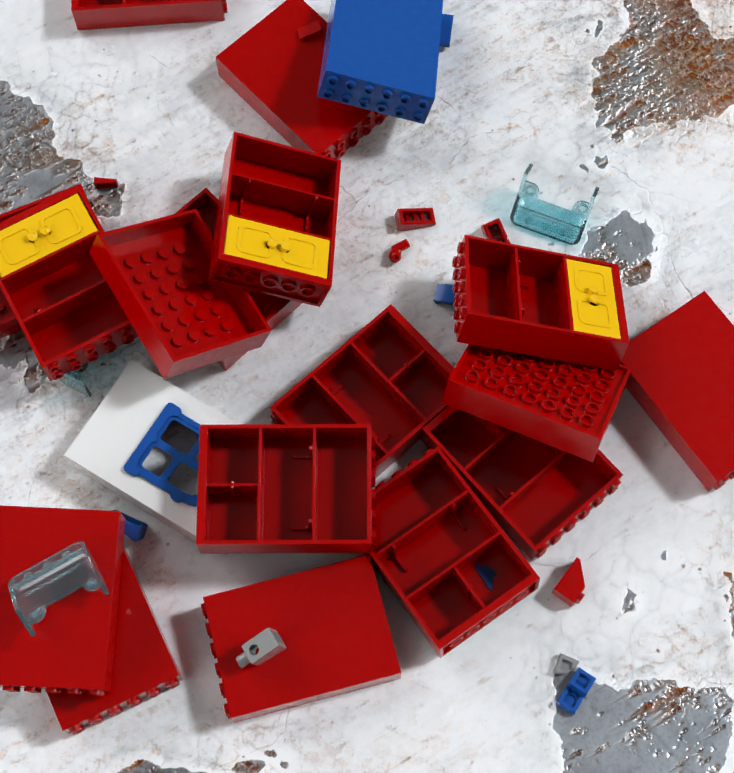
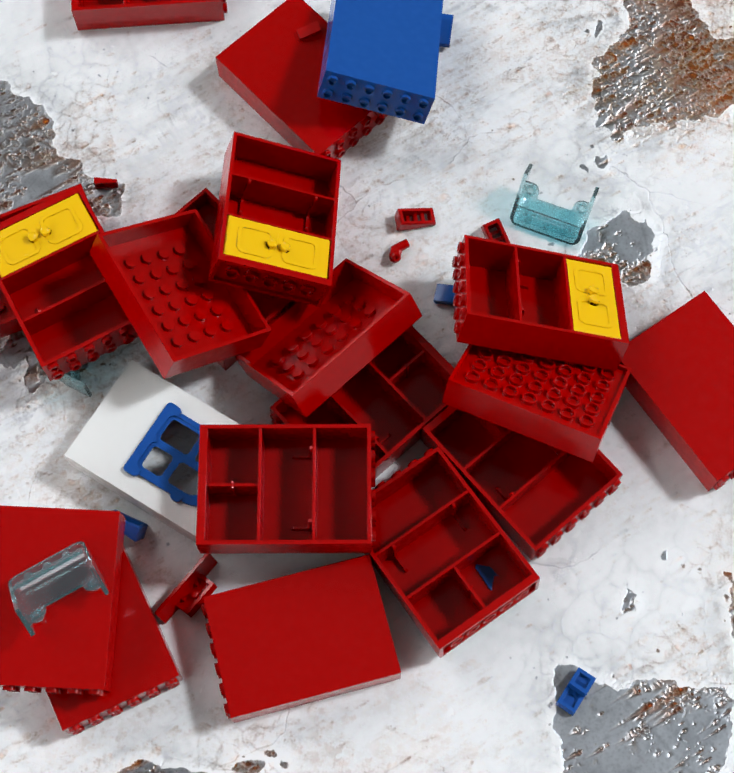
light grey torso [236,627,287,668] -> none
red slope [552,558,585,607] -> none
light grey tile [553,653,579,675] -> none
none -> red bracket [155,554,218,623]
none -> red container [235,258,422,418]

